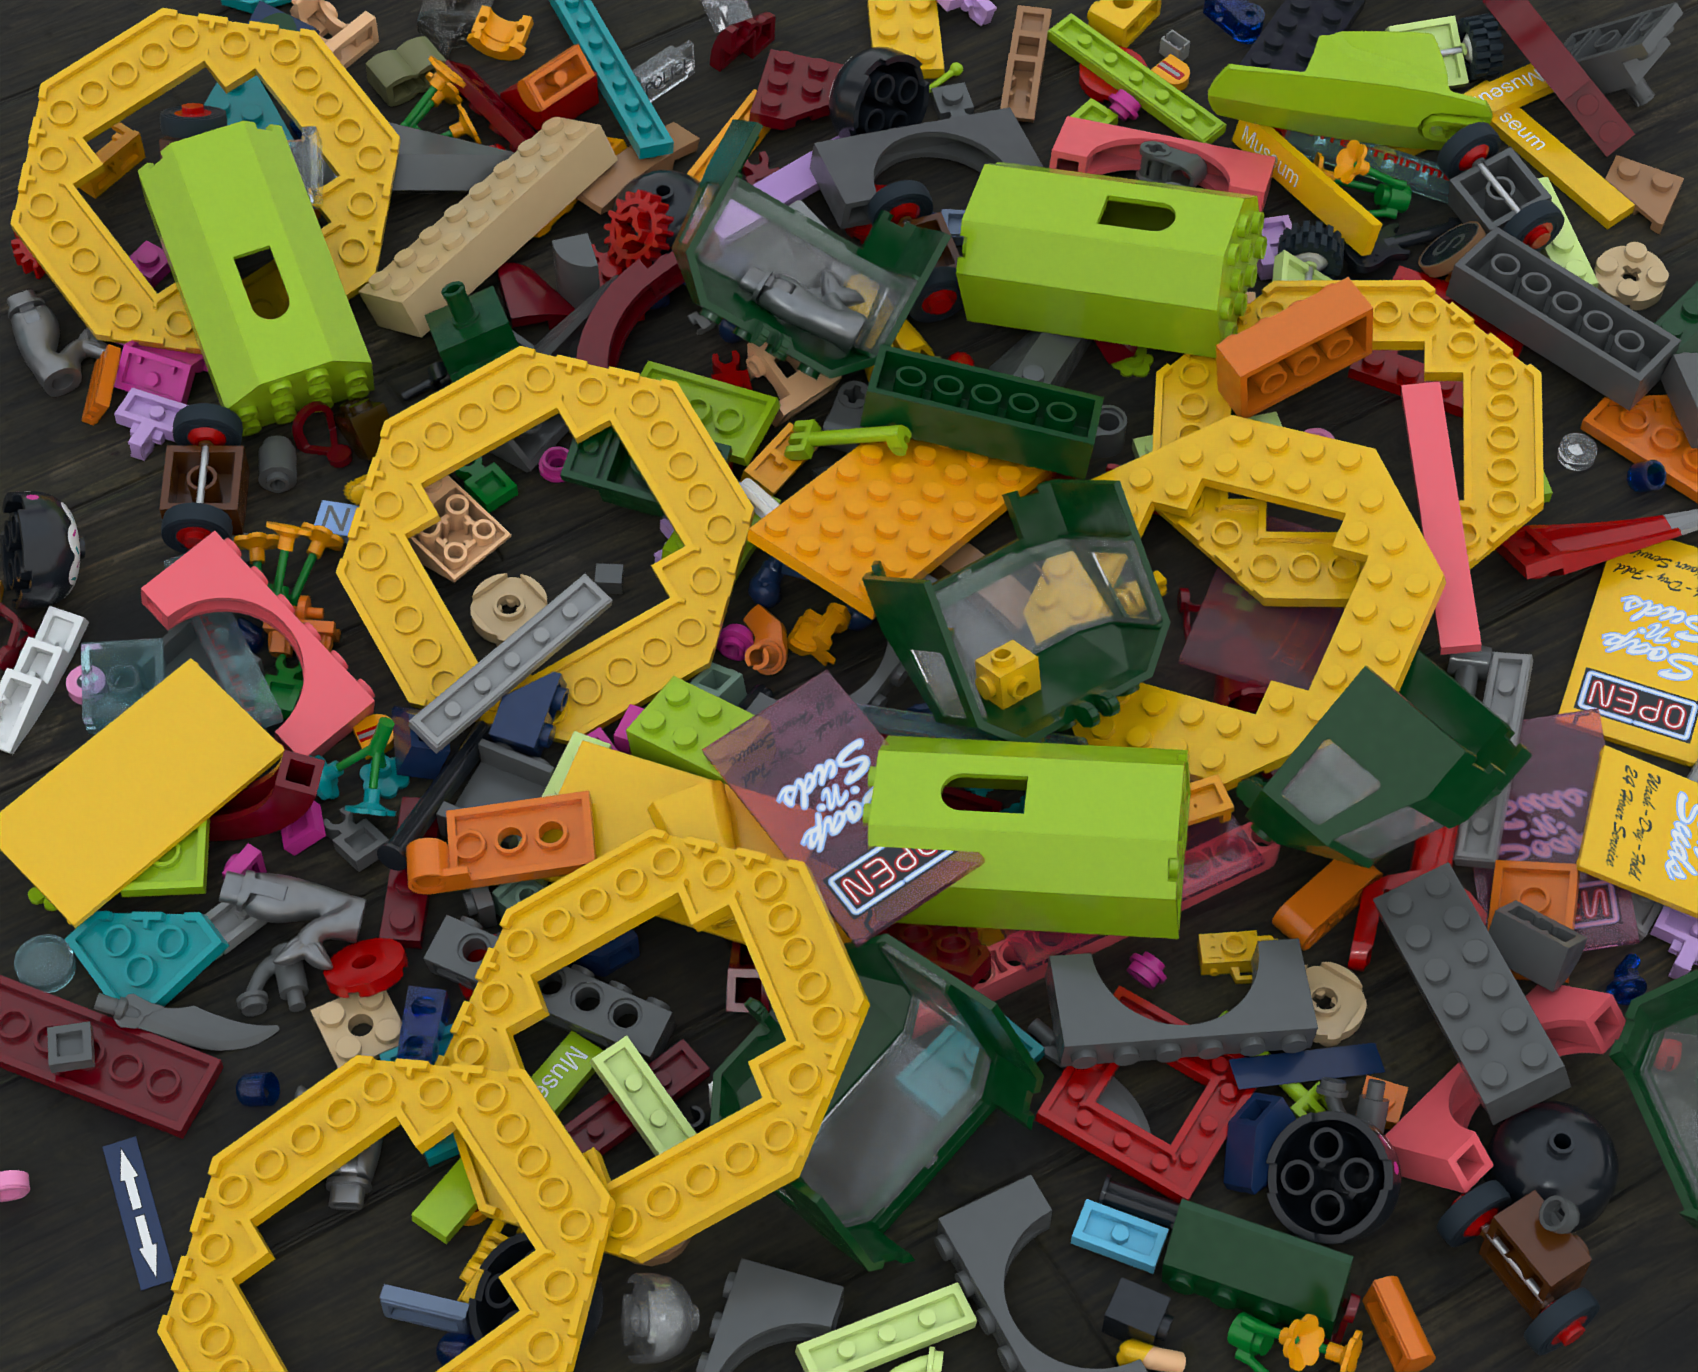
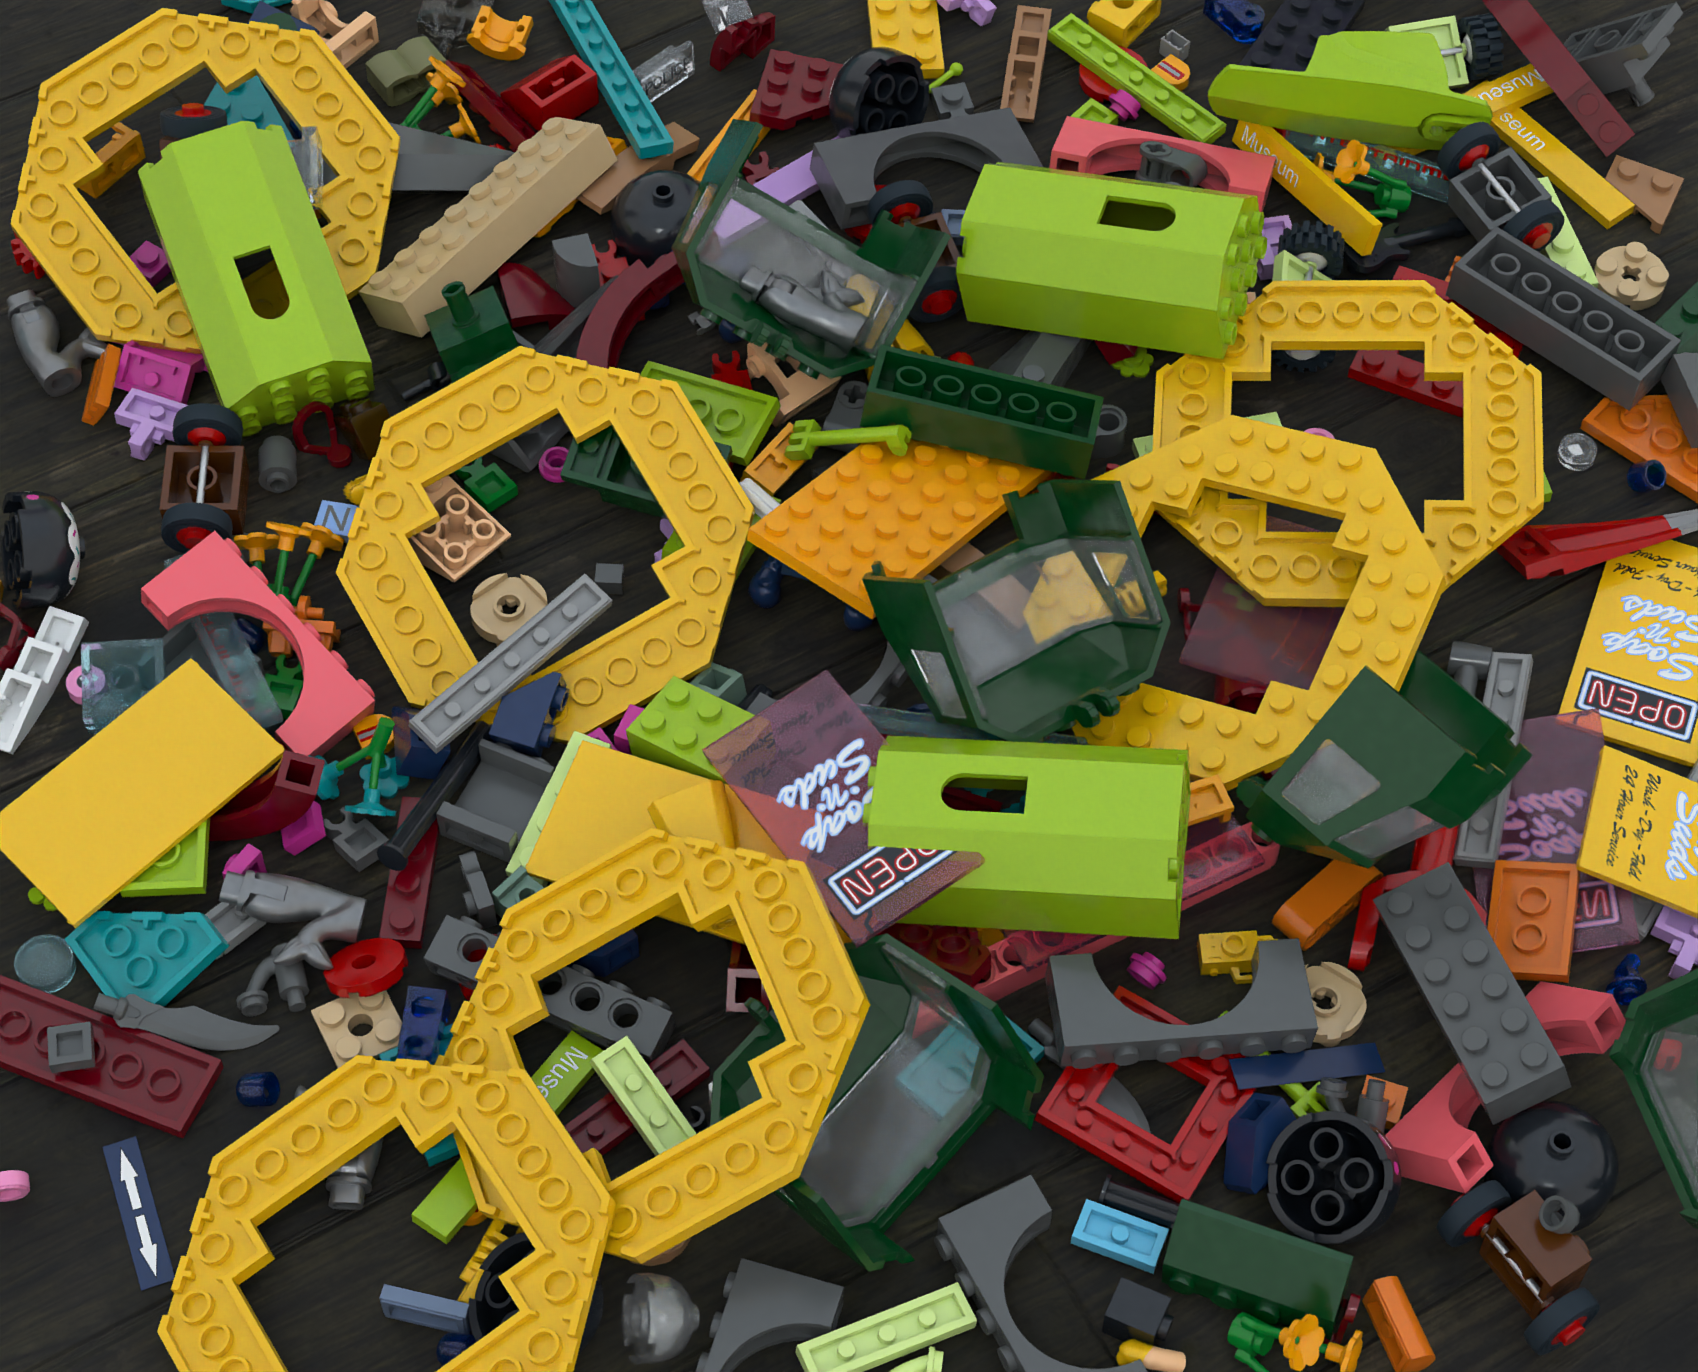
orange hinge [406,790,597,894] -> none
orange brick [517,44,595,112] -> none
red gear [604,189,674,269] -> none
dark pink plate [716,624,754,661] -> none
orange arm [743,604,788,675] -> none
light orange piece [787,602,851,666] -> none
yellow brick [975,640,1041,710] -> none
orange brick [1216,277,1373,418] -> none
coral tile [1401,381,1482,655] -> none
tile [1418,221,1487,278] -> none
dark grey brick [1488,900,1588,992] -> none

